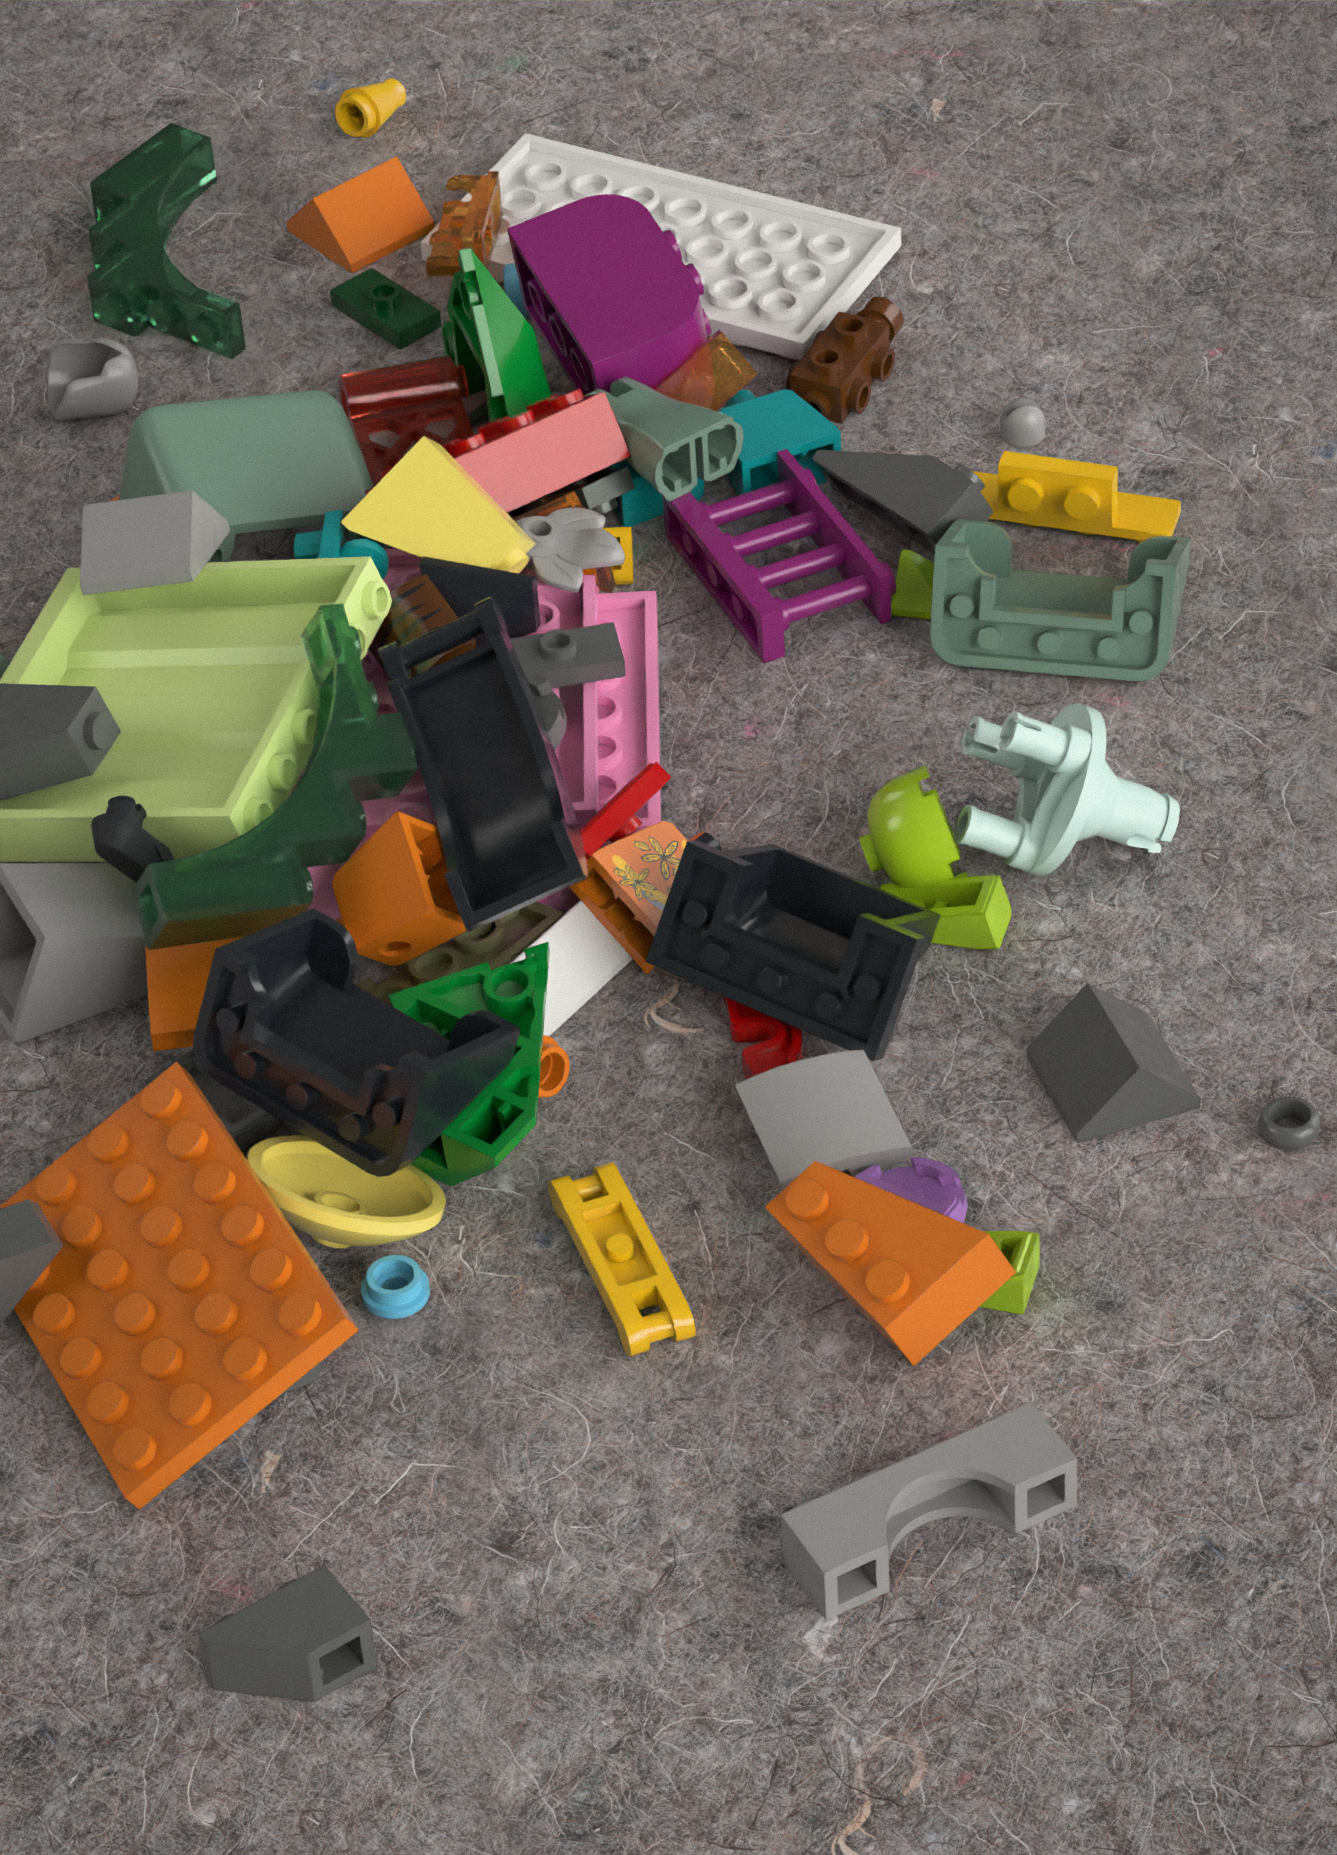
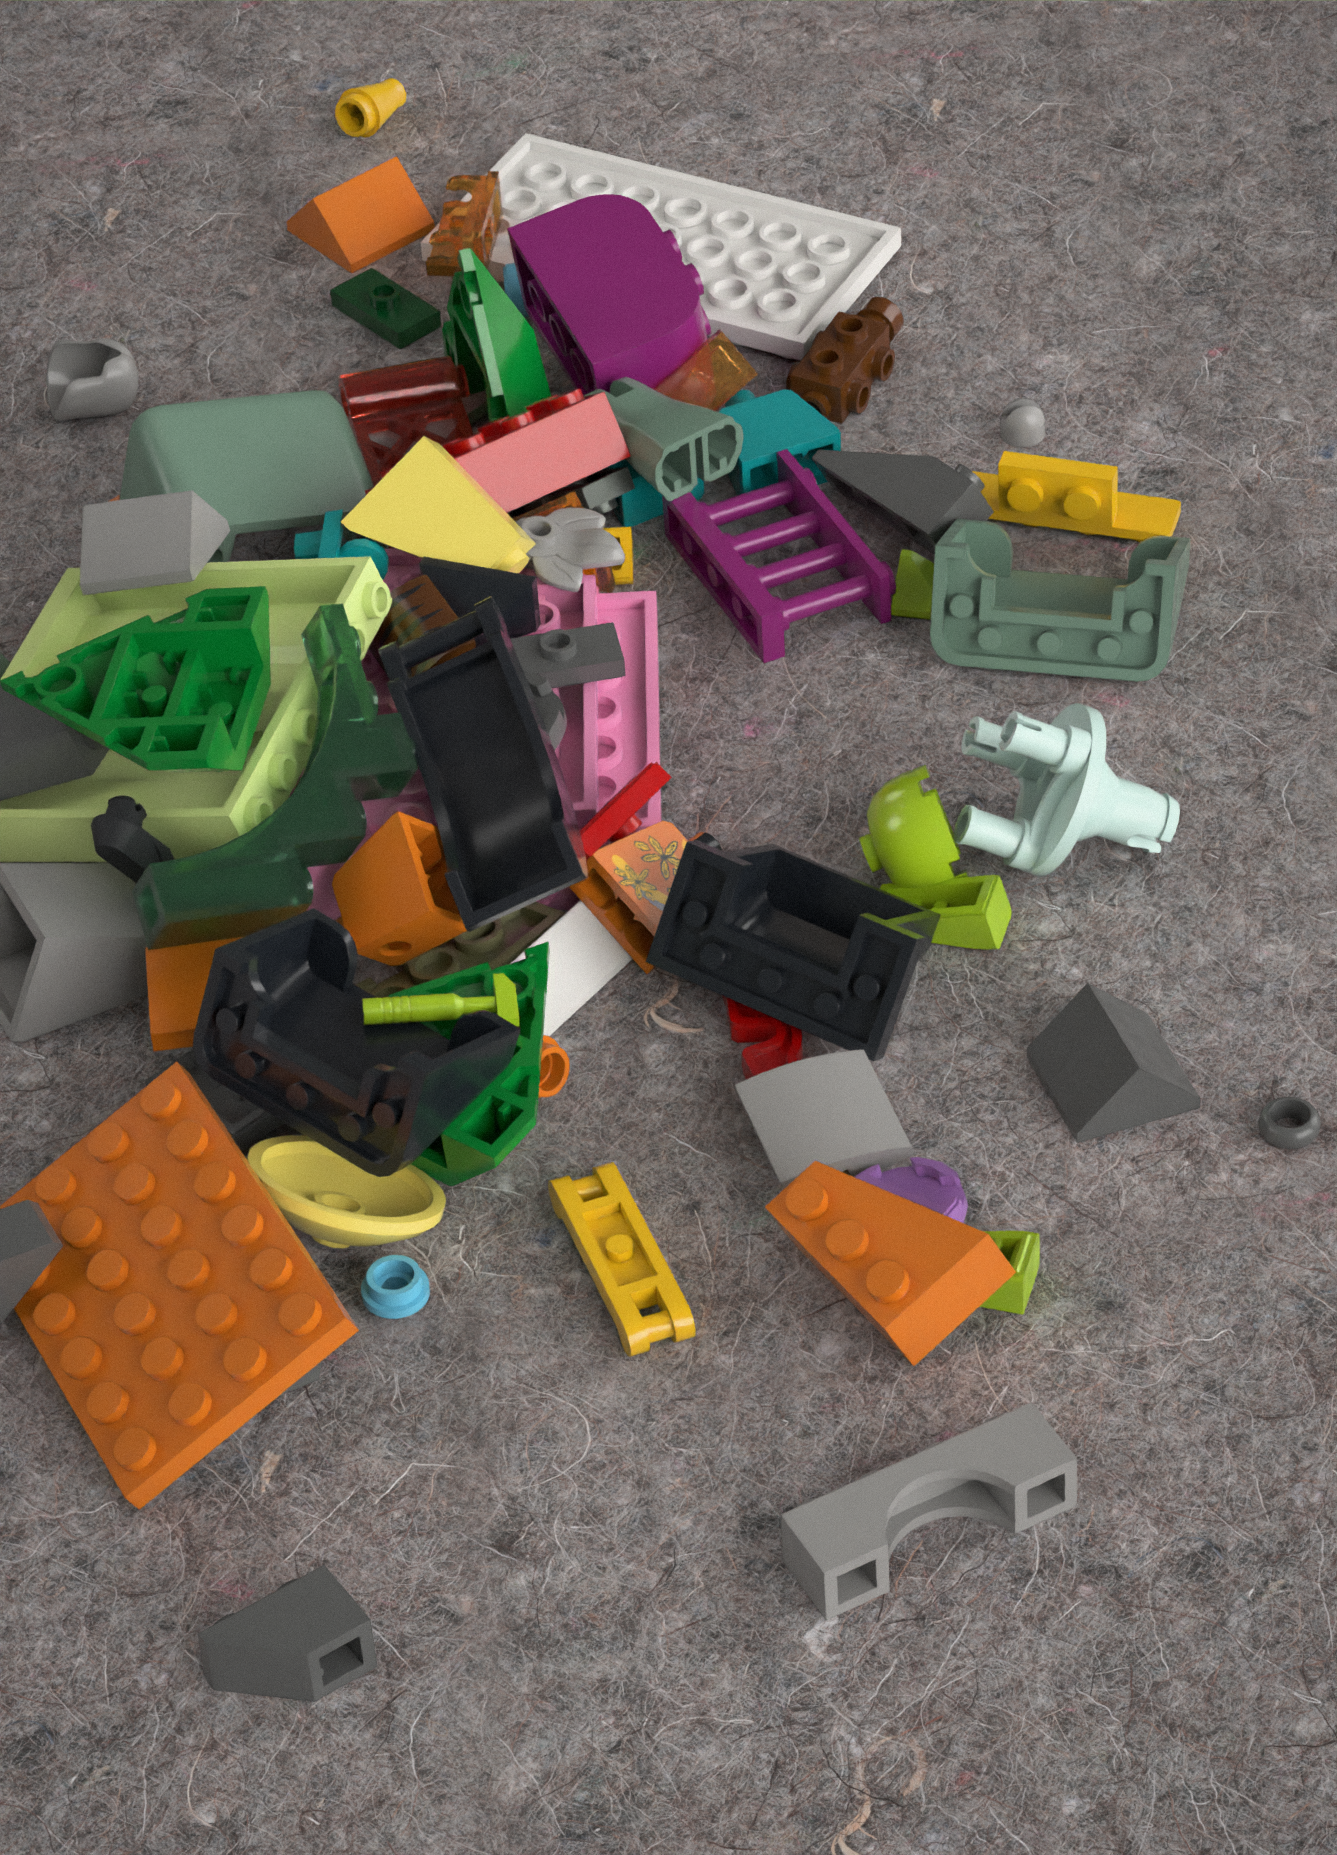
clear green arch [87,123,246,359] -> none
none -> green wedge [0,586,271,773]
none -> lime piece [362,973,519,1027]

